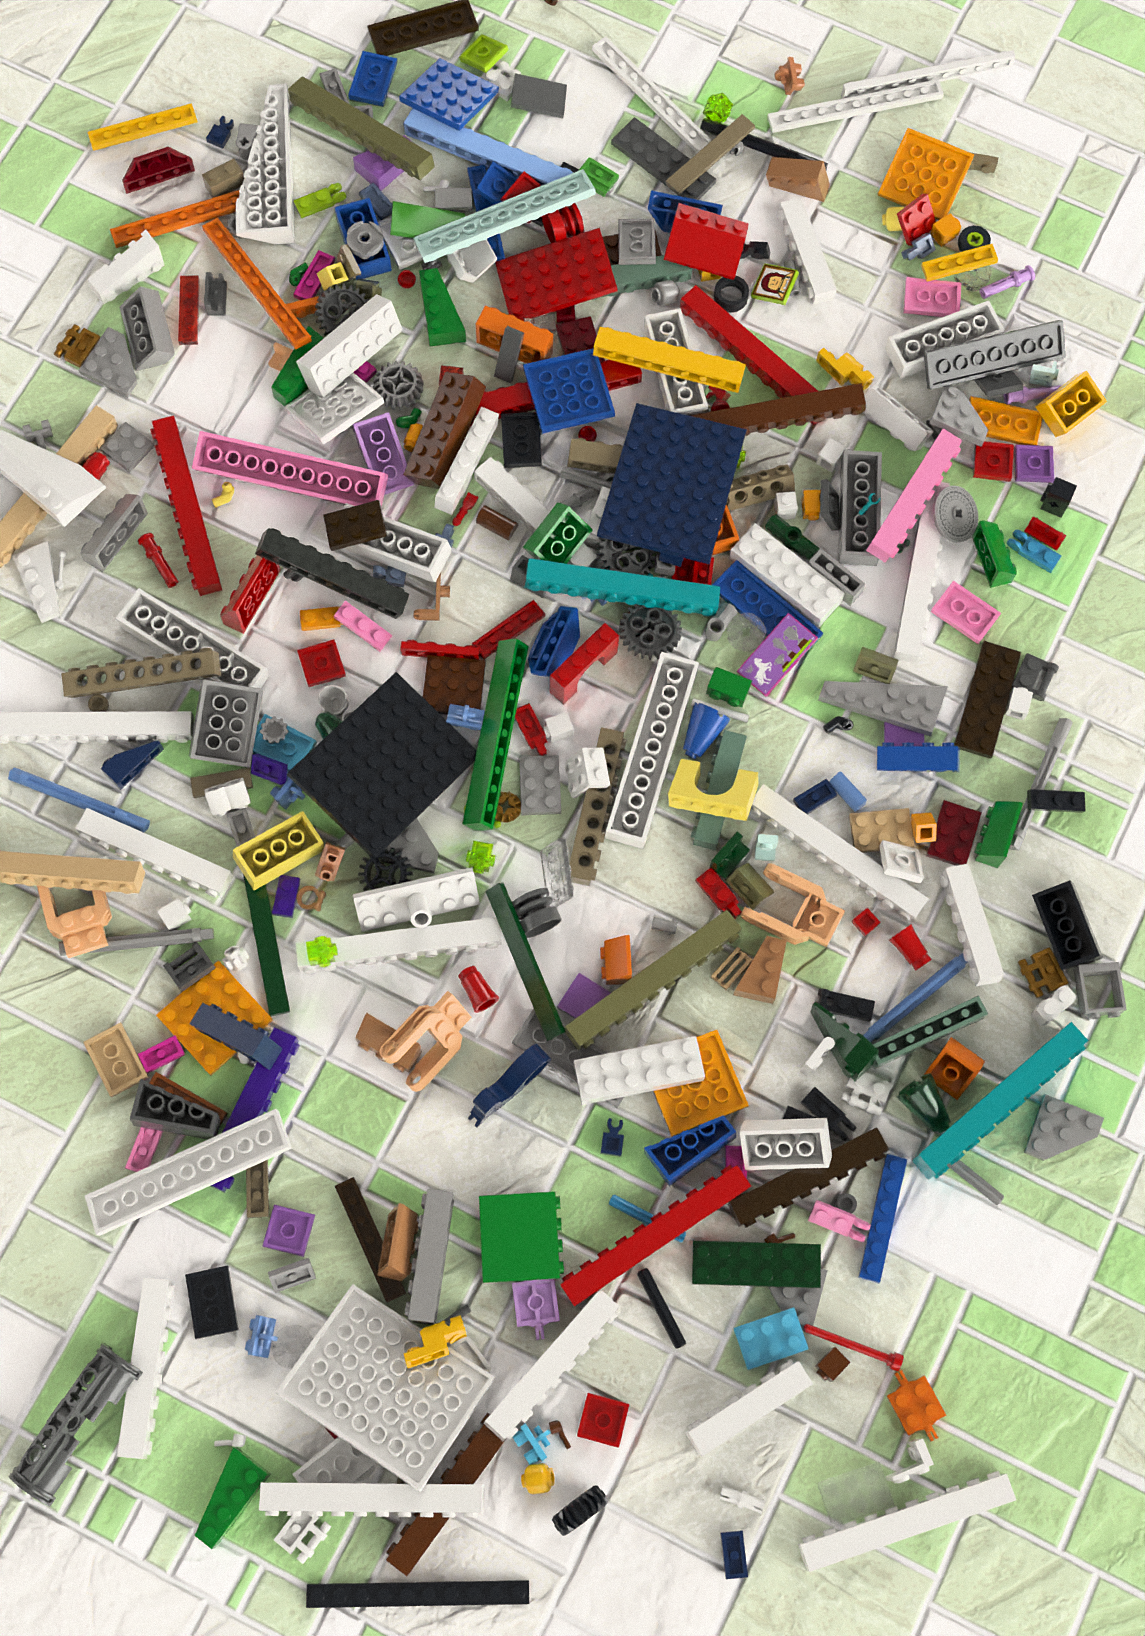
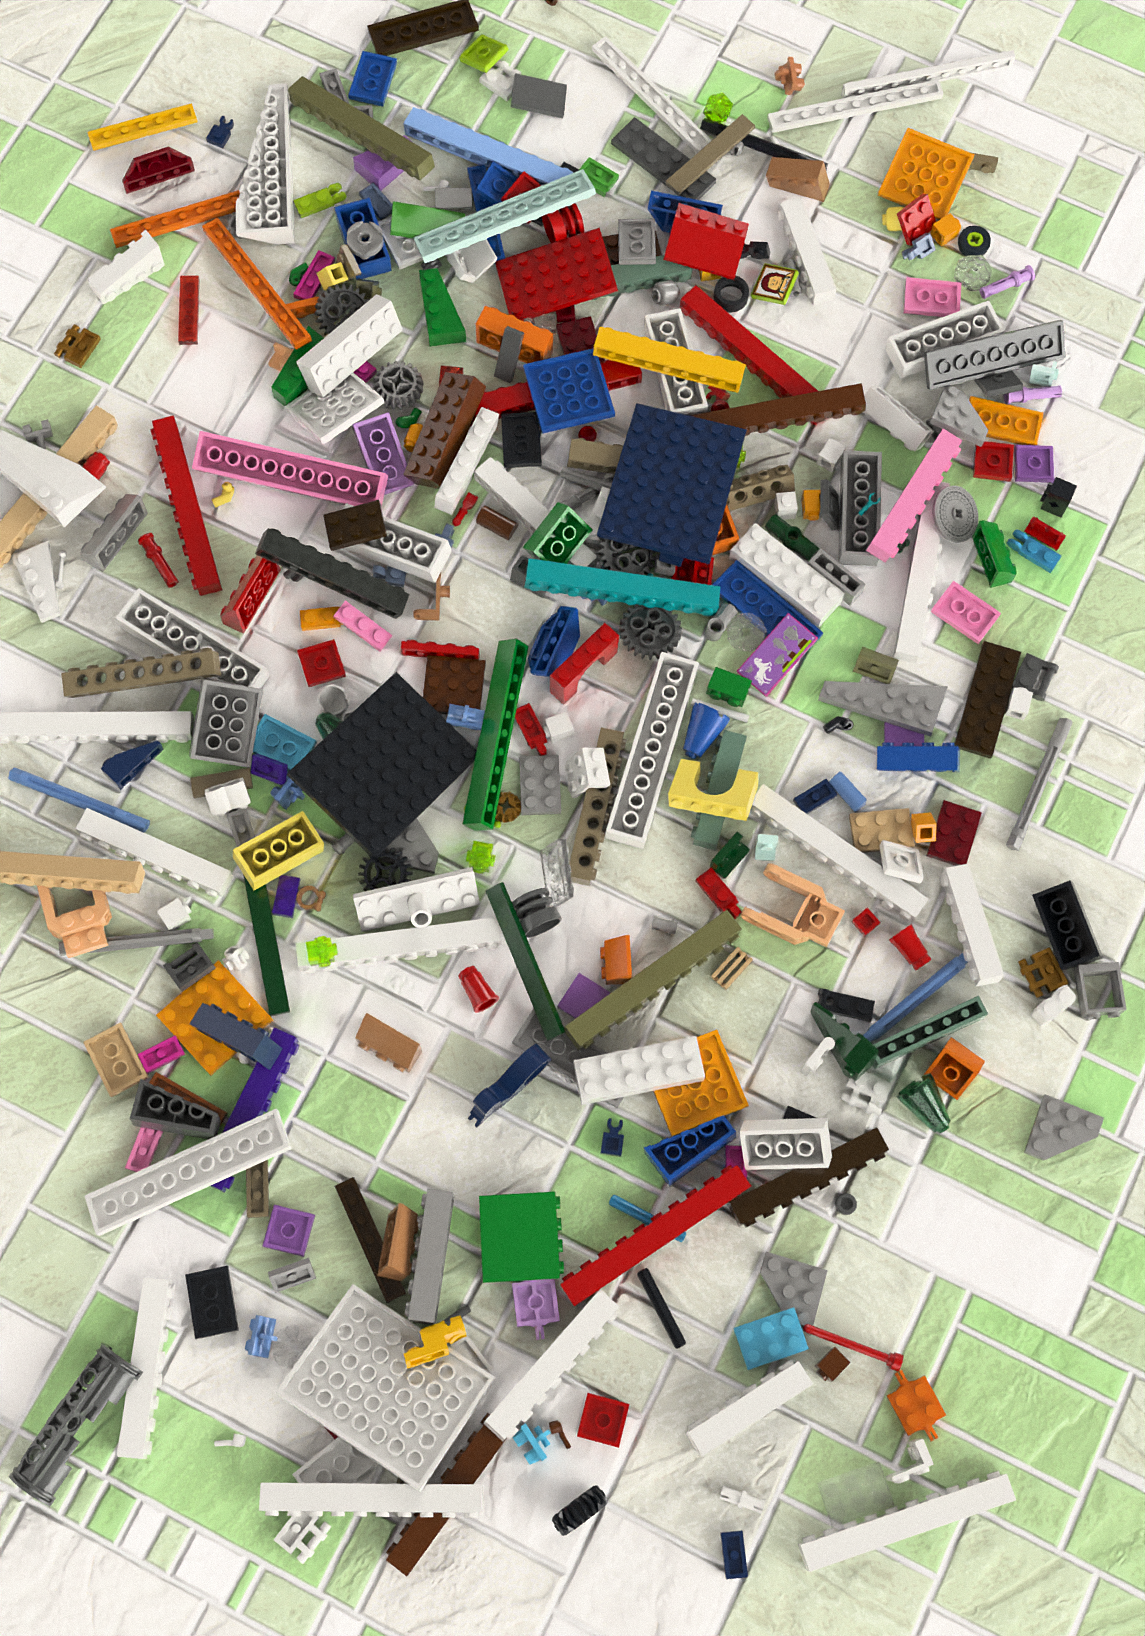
light grey plate [78,327,137,398] -> none
dark tan tile [88,694,109,712] -> none
light grey plate [100,422,155,473] -> none
light grey slope [120,286,175,371] -> none
green wedge [194,1447,271,1550] -> none
dark tan brick [202,158,244,198] -> none
dark grey hinge [204,272,227,316] -> none
light grey piece [236,123,258,160] -> none
light grey piece [260,716,289,743] -> none
black plate [306,1580,529,1608] -> none
nougat hips [315,842,345,881] -> none
light nougat plate [380,991,472,1092] -> none
red plate [398,270,416,288] -> none
plate [399,58,499,131] -> none
red tile [472,600,545,660] -> none
yellow head [521,1463,555,1494] -> none
dark green plate [692,1241,821,1288] -> none
olive panel [726,863,774,910] -> none
medium nougat wedge [733,936,787,1004] -> none
reddish brown hand [764,1233,795,1243] -> none
black hinge [800,1087,857,1141] -> none
bright pink hinge [808,1200,871,1242] -> none
yellow plate [816,348,874,391] -> none
blue plate [858,1154,907,1283] -> none
teal brick [912,1022,1089,1180] -> none
yellow plate [921,244,998,282] -> none
light grey axle [947,1160,1004,1205] -> none
green slope [974,801,1023,868] -> none
black plate [1027,789,1086,813] -> none
yellow brick [1035,371,1107,437] -> none

